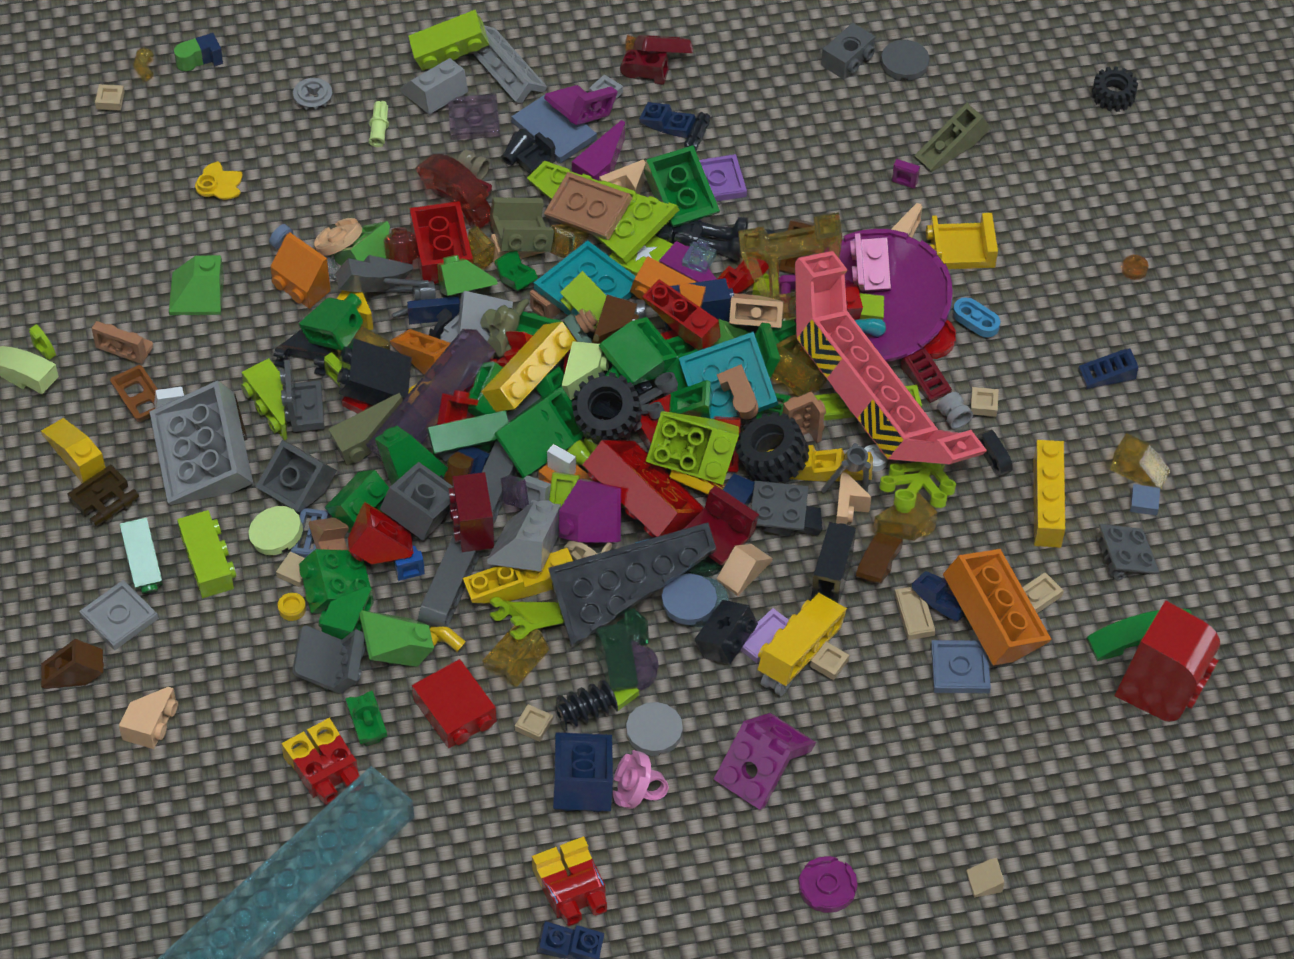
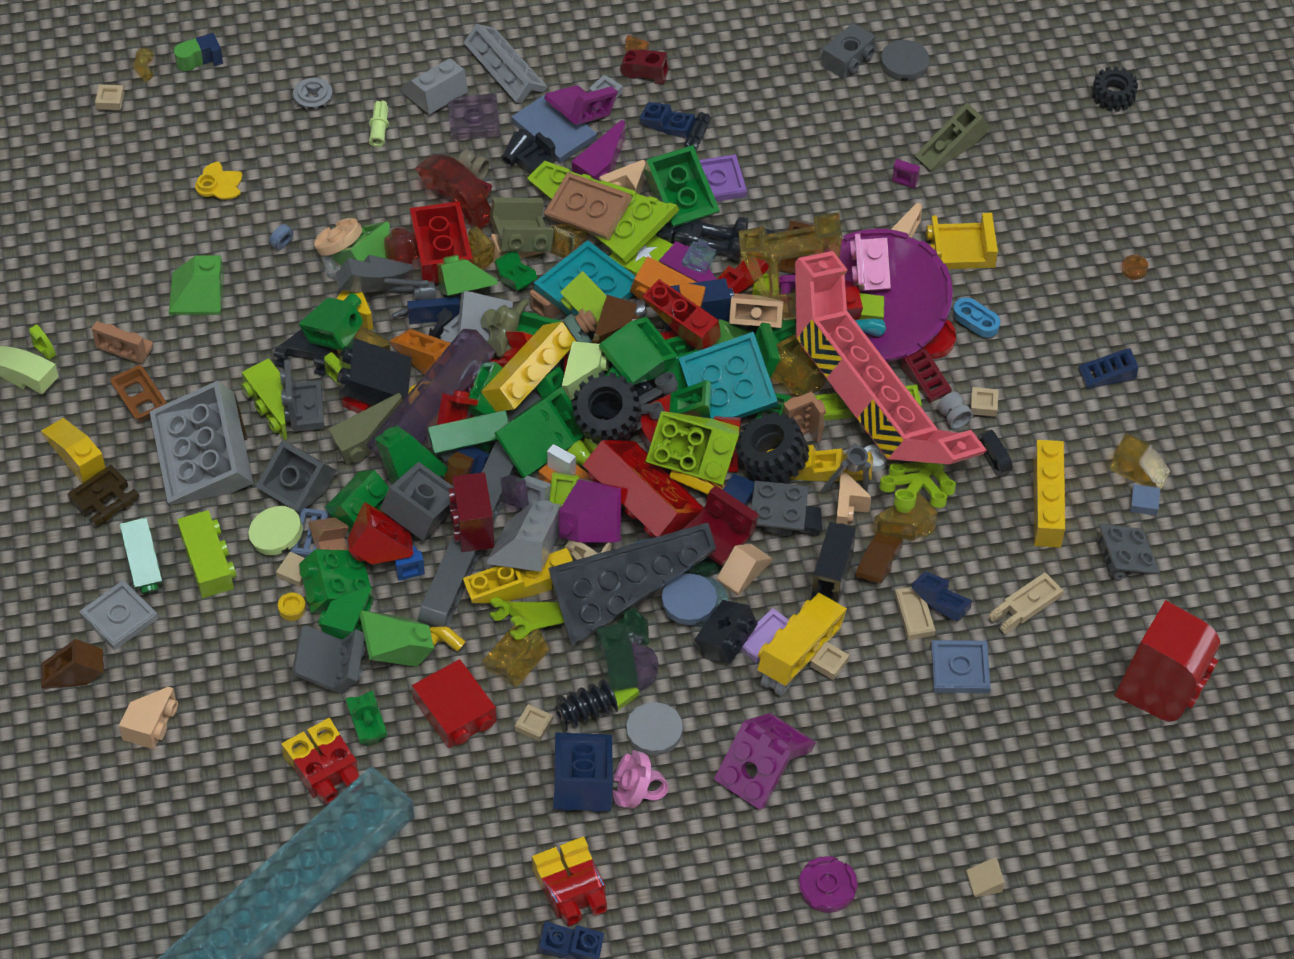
white tile [154,387,184,409] -> none
orange slope [270,232,331,309] -> none
lime brick [408,10,489,71] -> none
dark red piece [633,35,693,53] -> none
nougat leg [717,364,759,420] -> none
orange slope [943,549,1052,666] -> none
green slope [1087,608,1192,662] -> none

